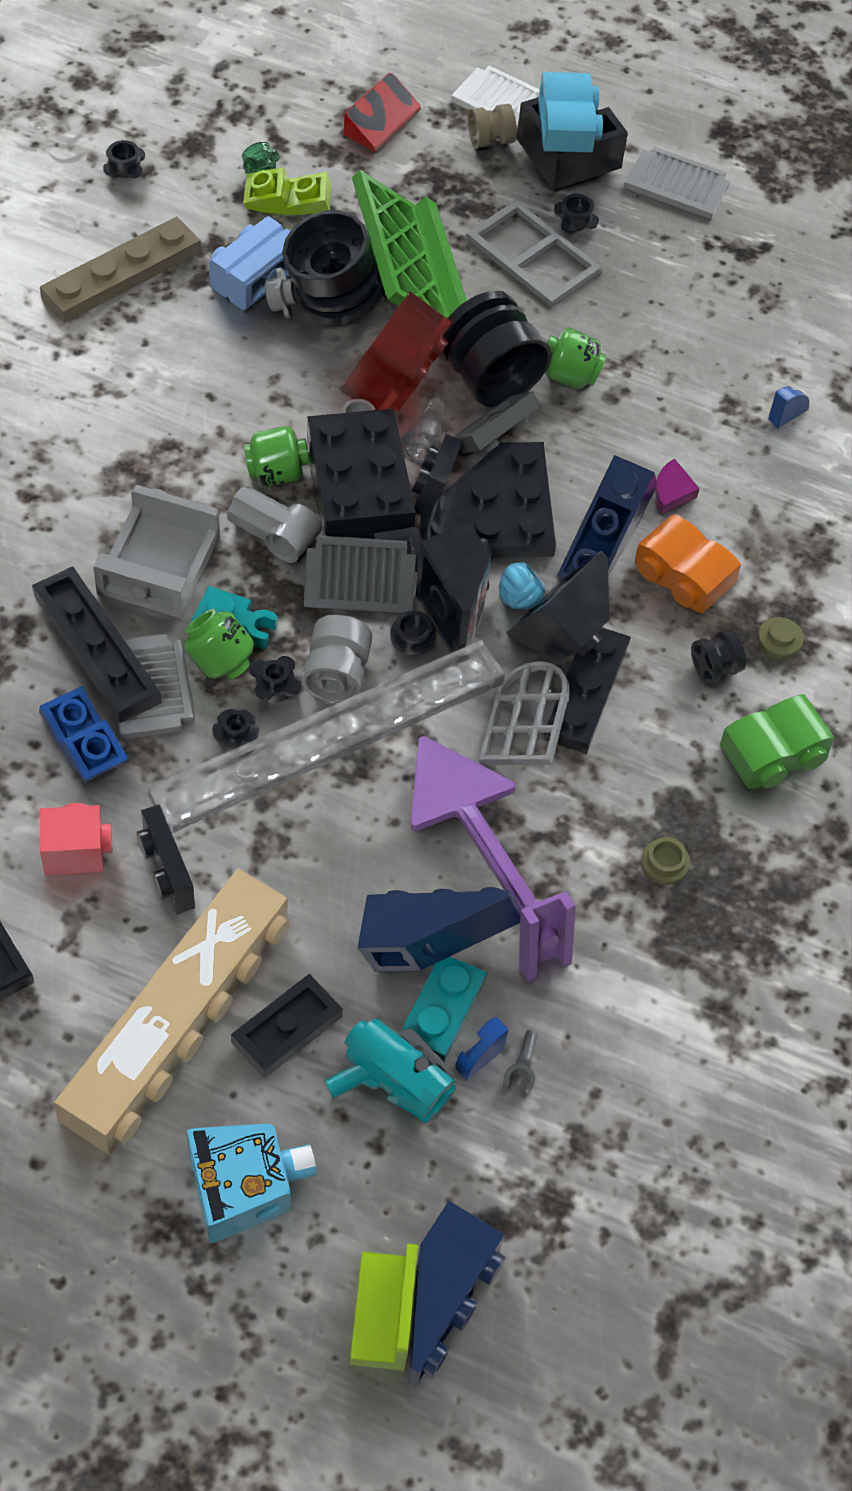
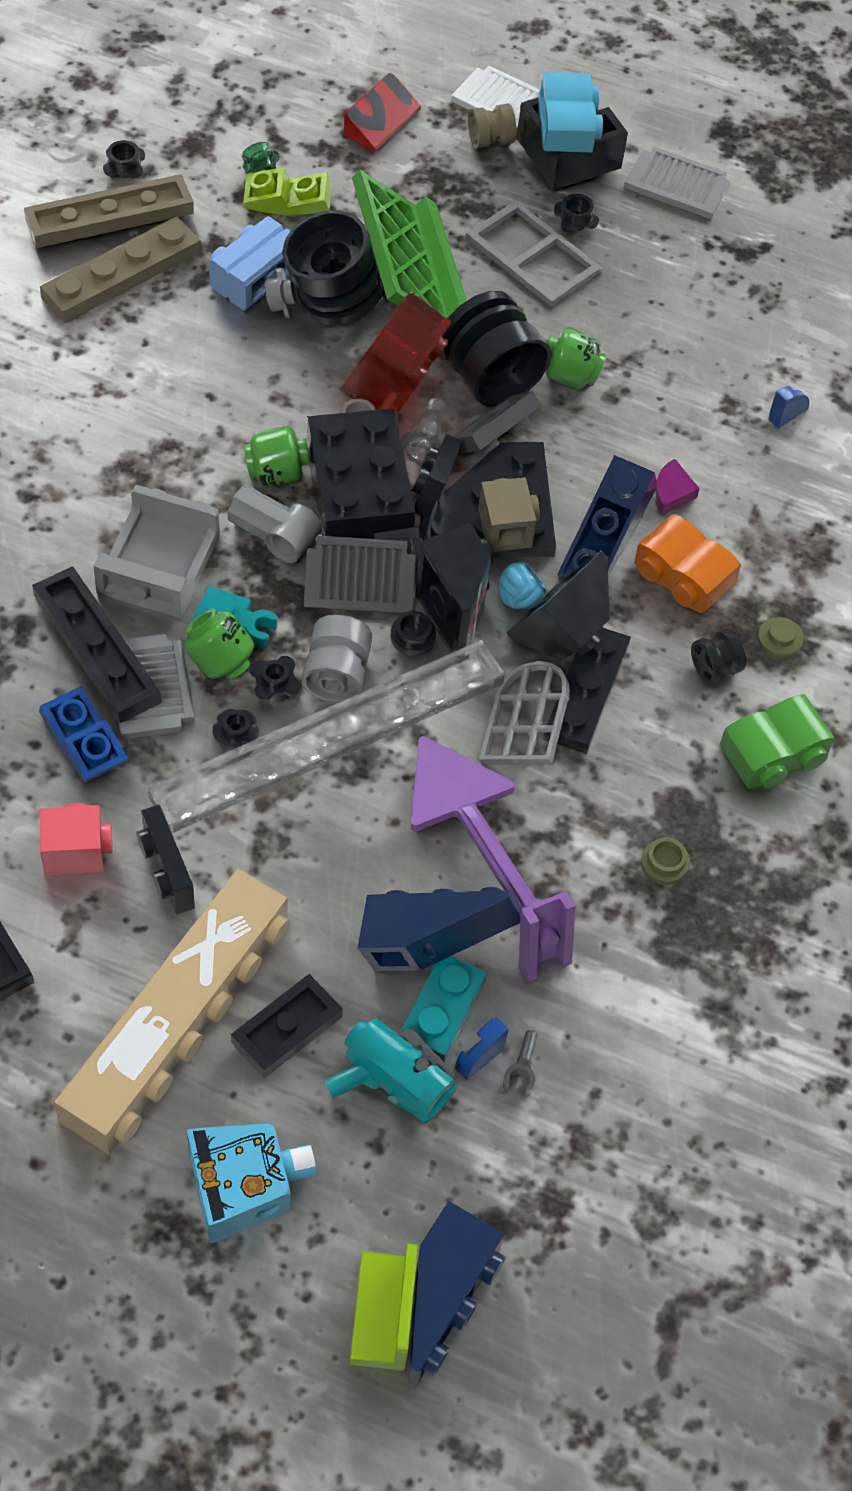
none -> dark tan plate [24,174,194,248]
none -> dark tan brick [478,478,540,552]

